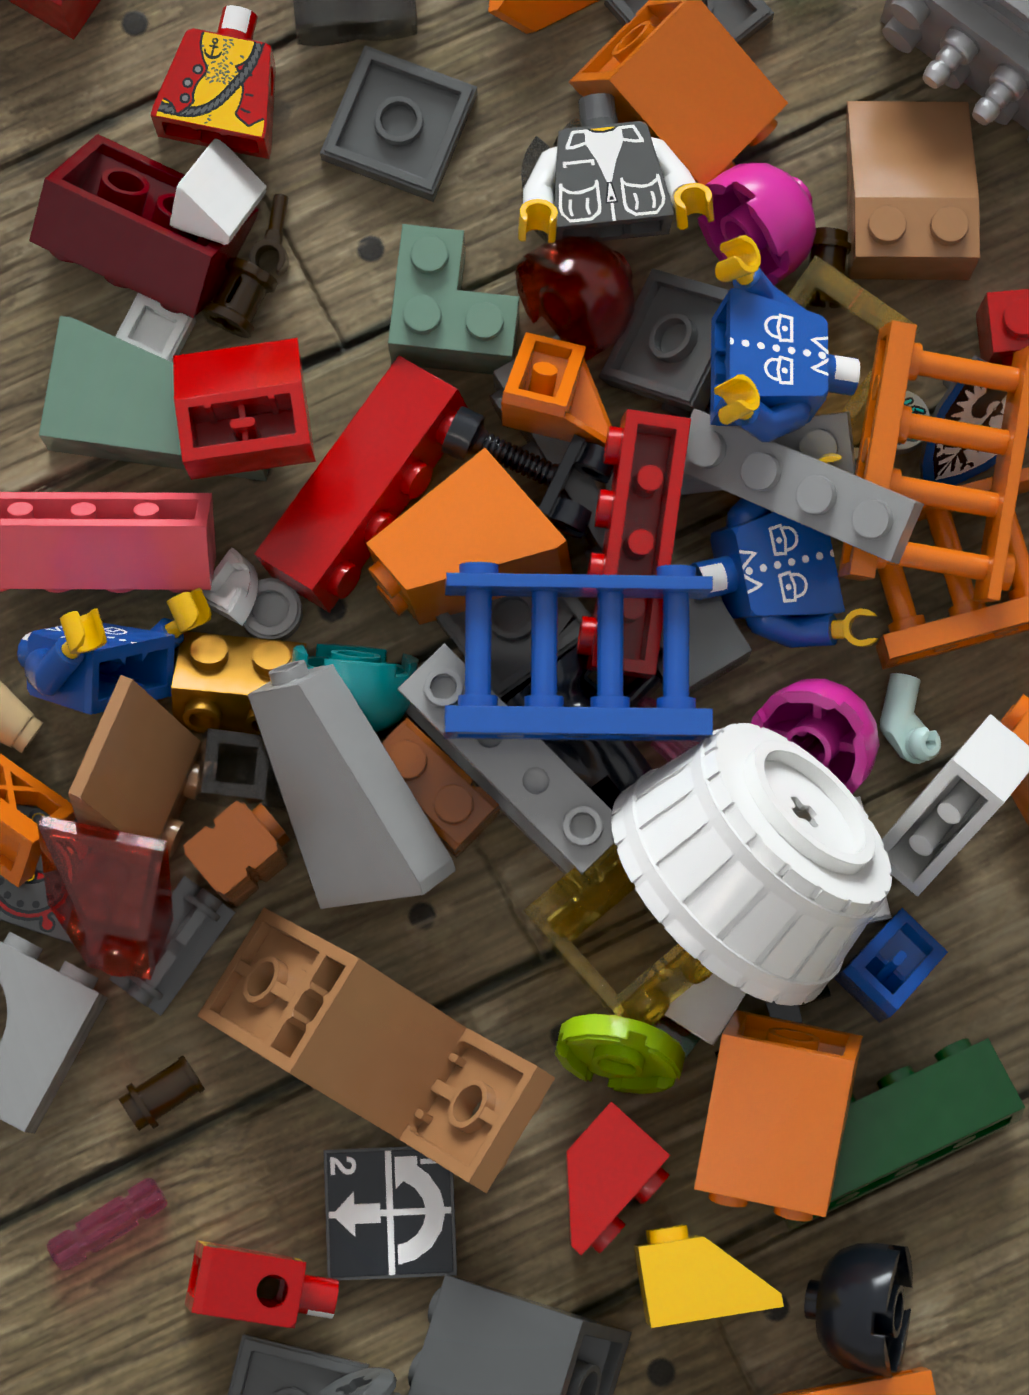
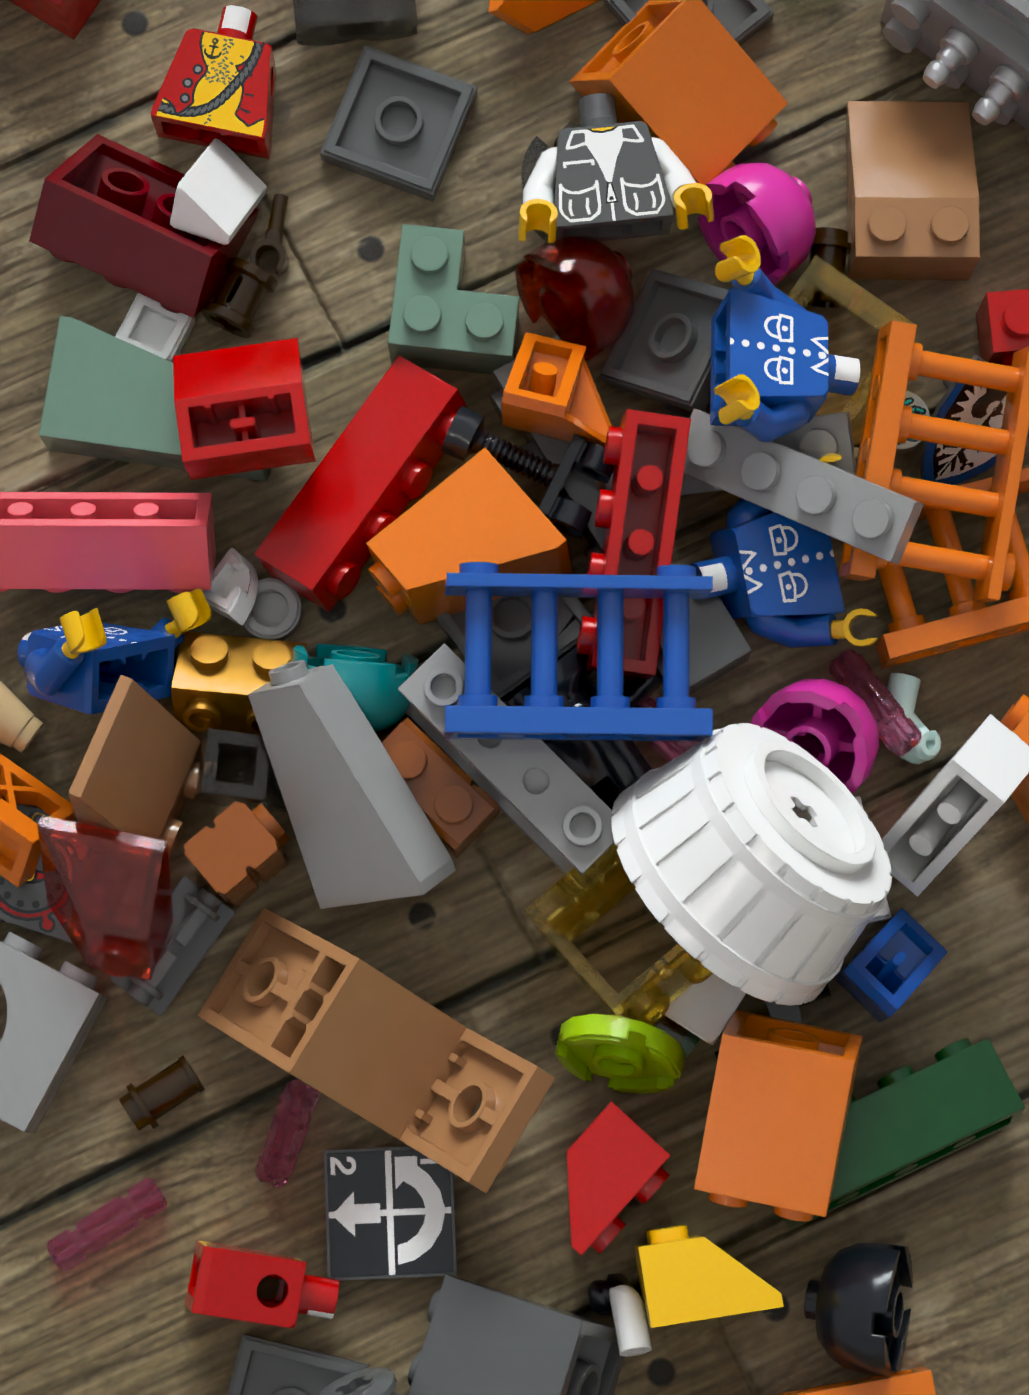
none -> clear pink axle [255,1080,319,1188]
none -> white arm [588,1274,652,1357]
none -> clear pink axle [829,649,922,756]

